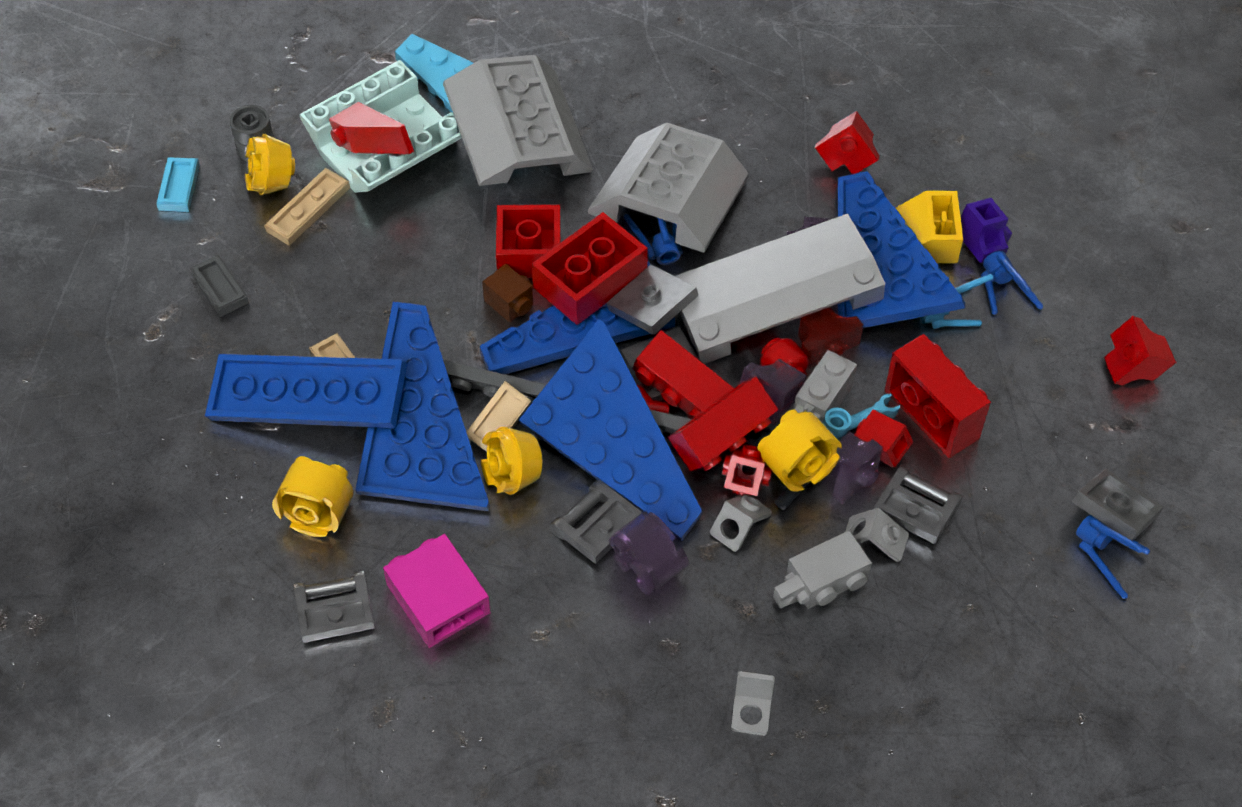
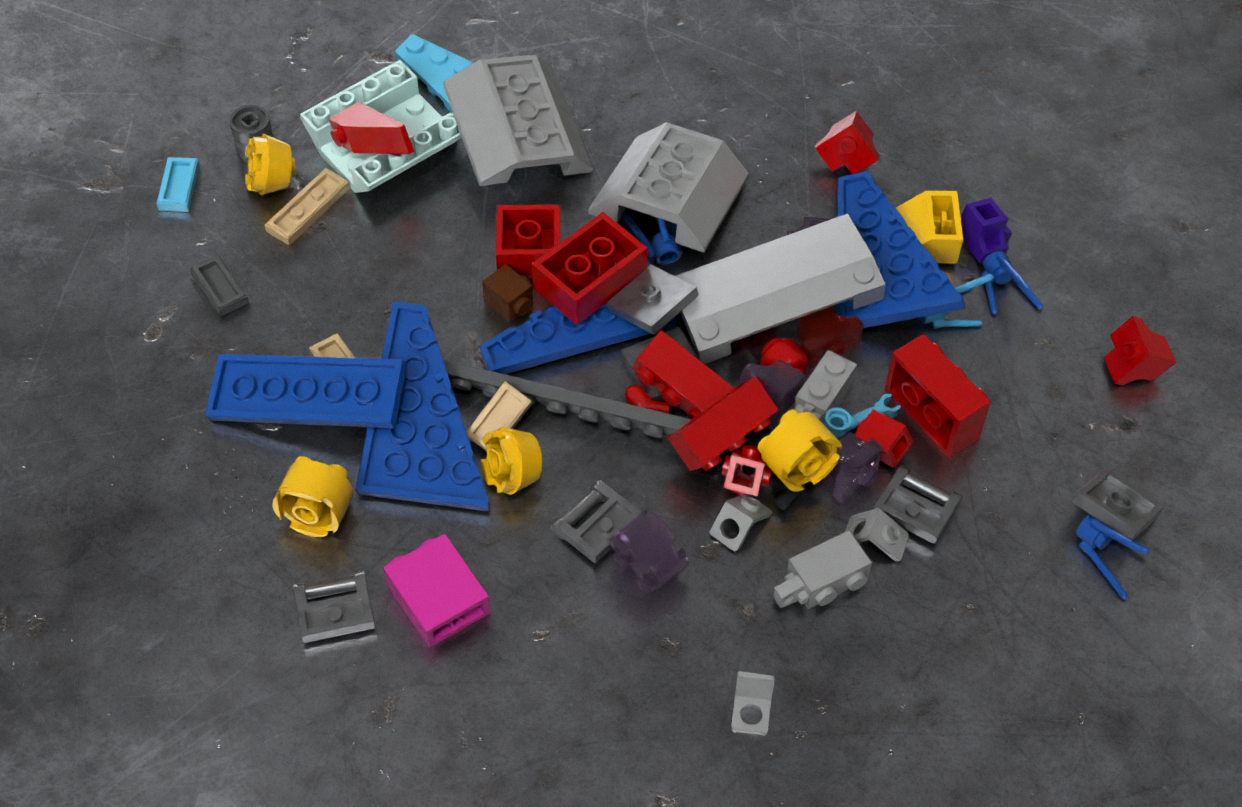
blue wing [519,319,703,541] -> none

